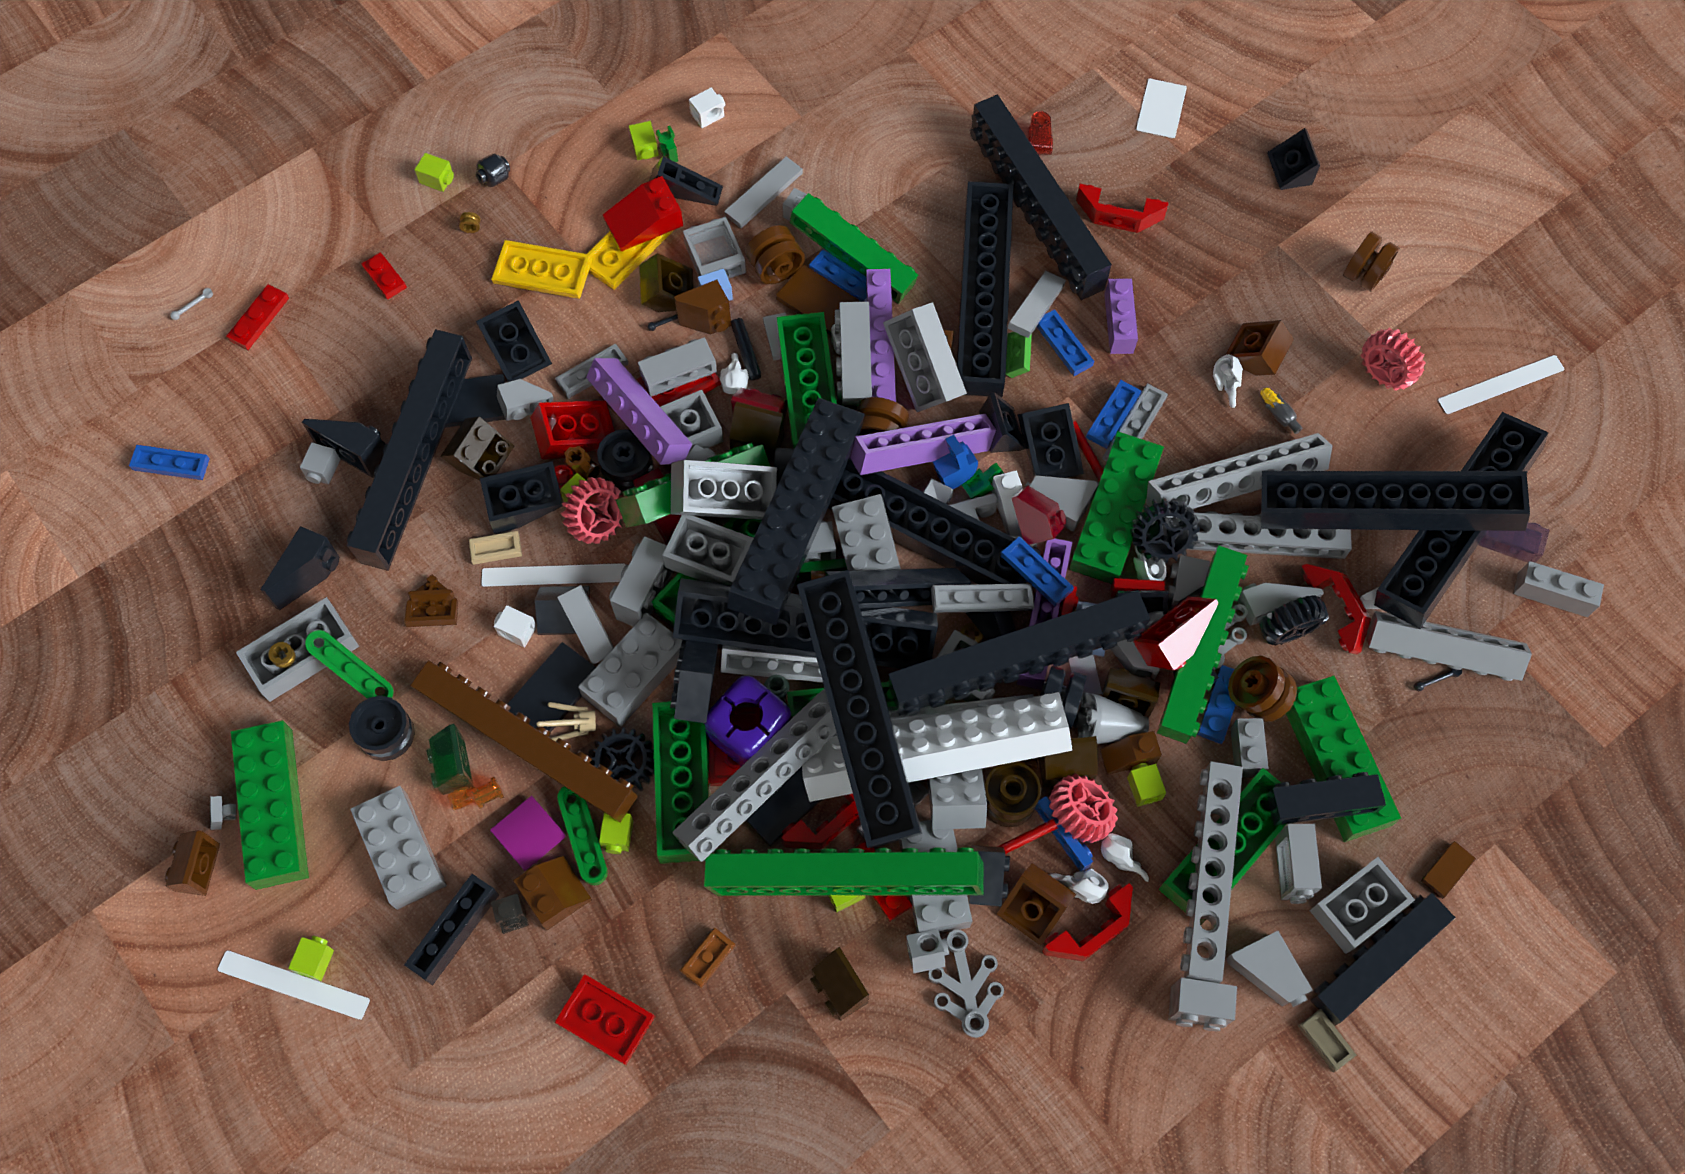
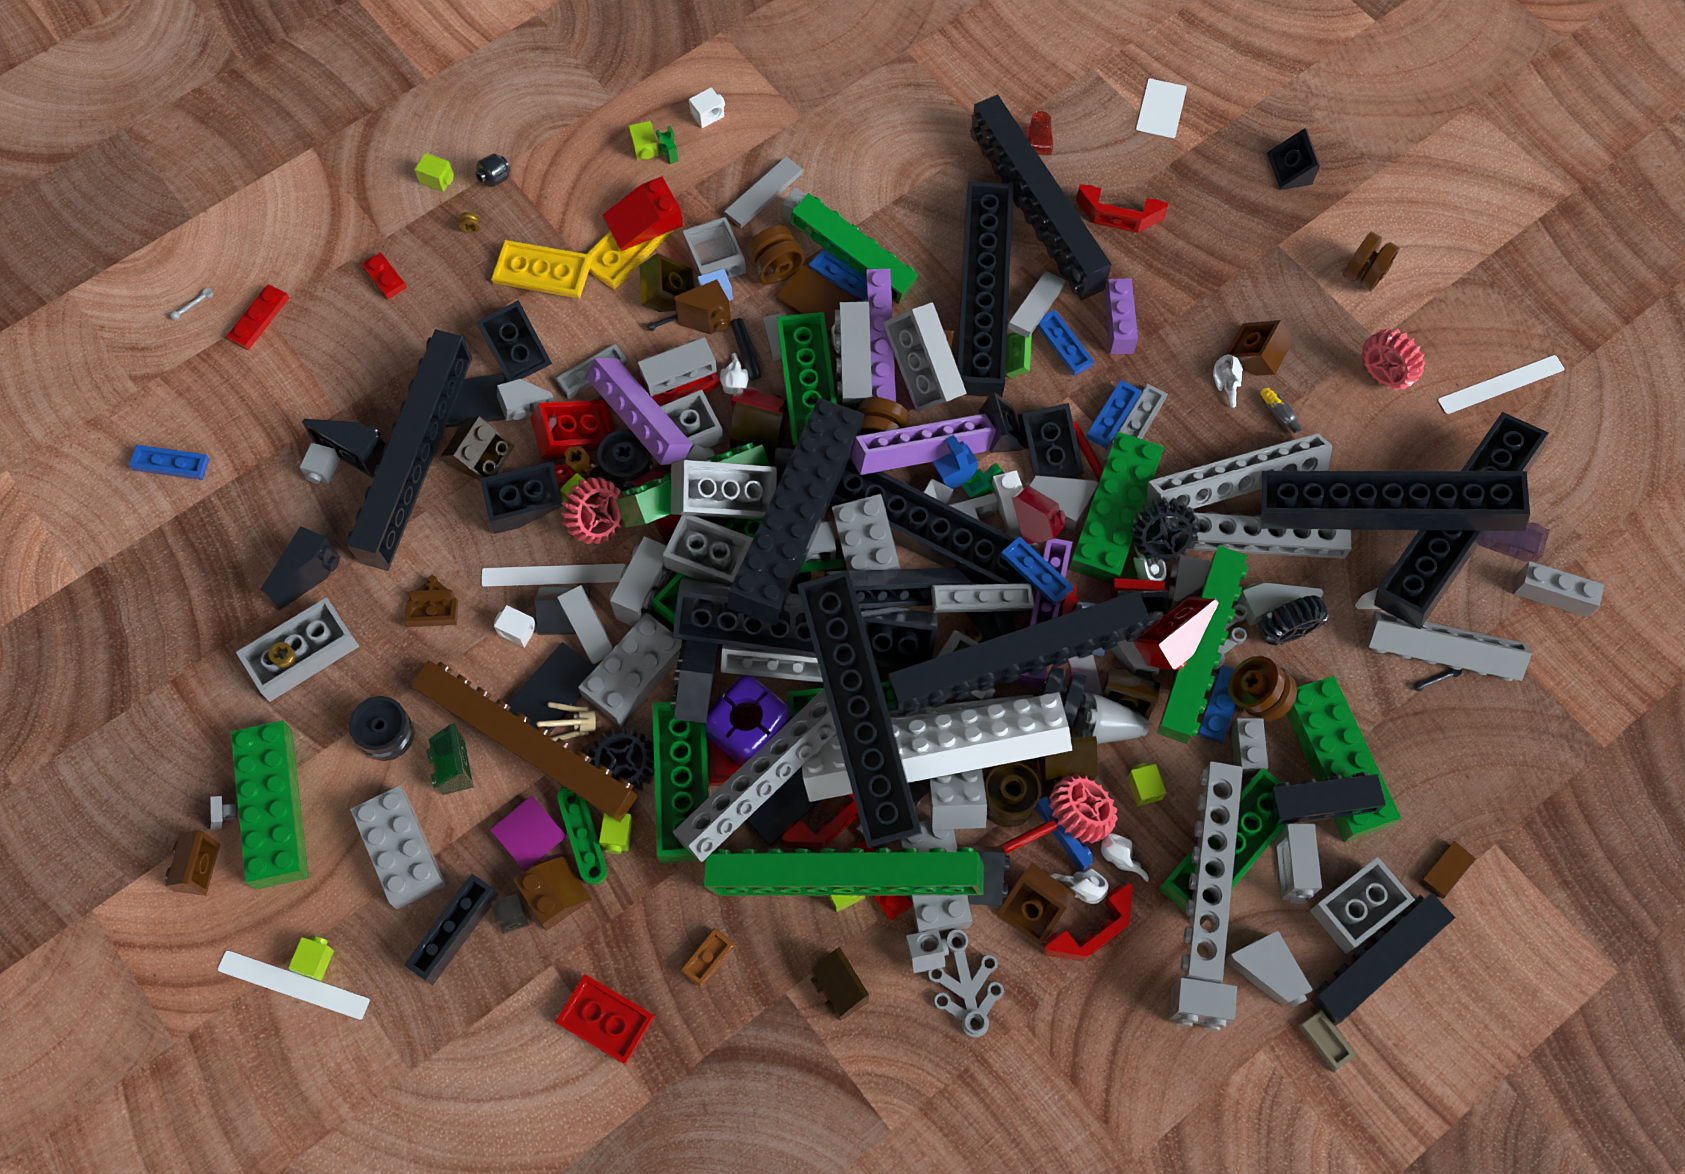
green plate [305,629,394,699] -> none
clear orange connector [447,776,504,810] -> none
tan tile [469,531,522,565] -> none
black slope [649,156,723,206] -> none
sand green cone [764,675,789,702] -> none
reddish brown slope [1100,731,1162,775] -> none
red slope [1302,564,1371,655] -> none

